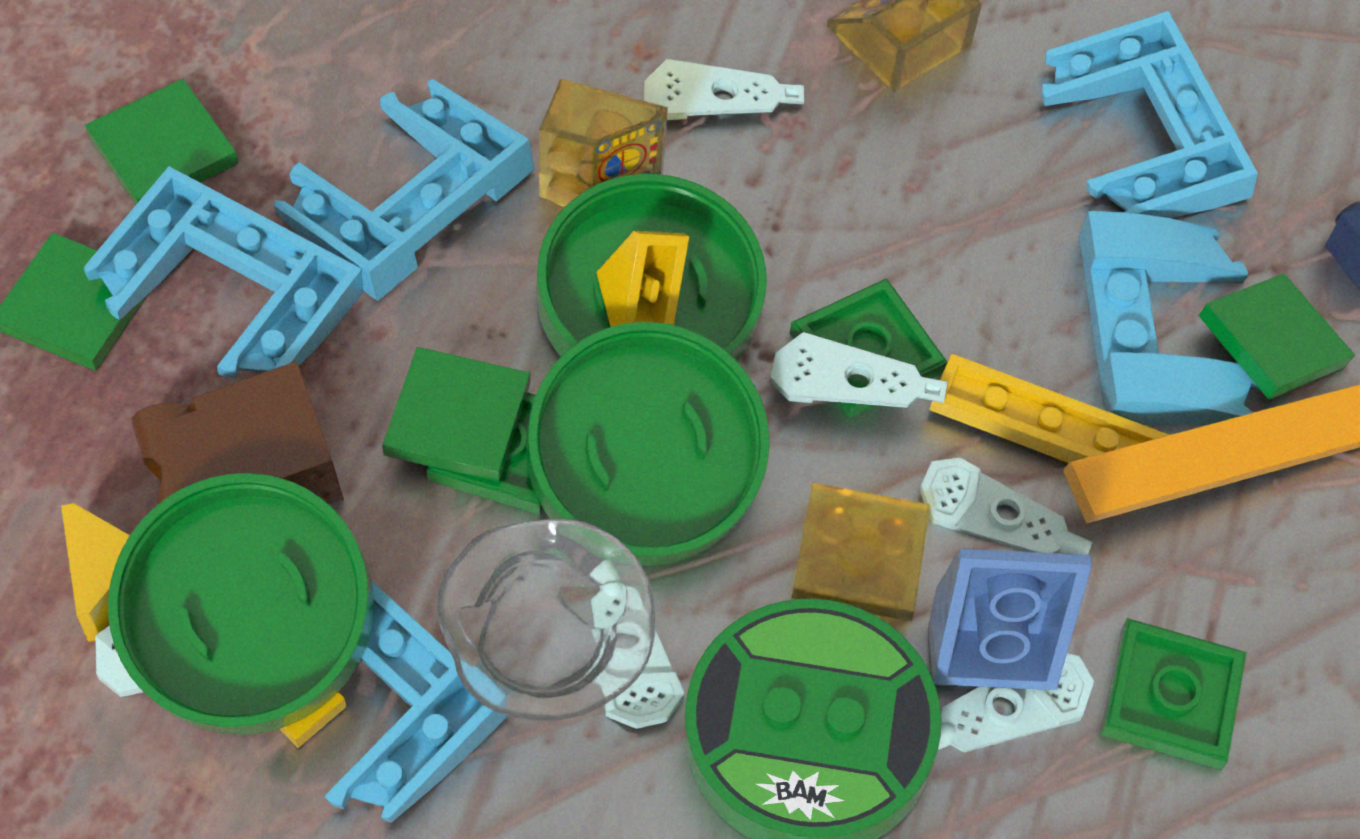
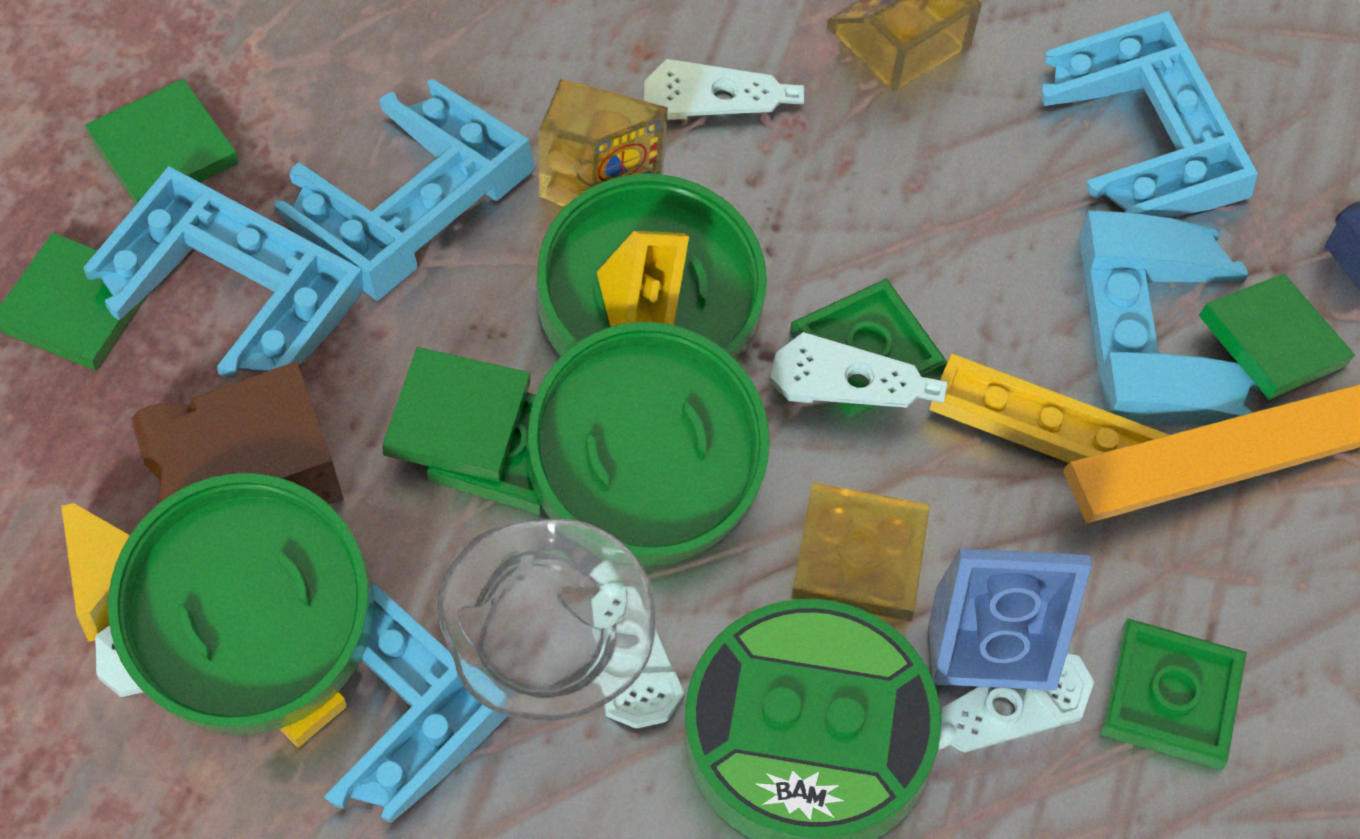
light aqua piece [920,457,1093,555] -> none

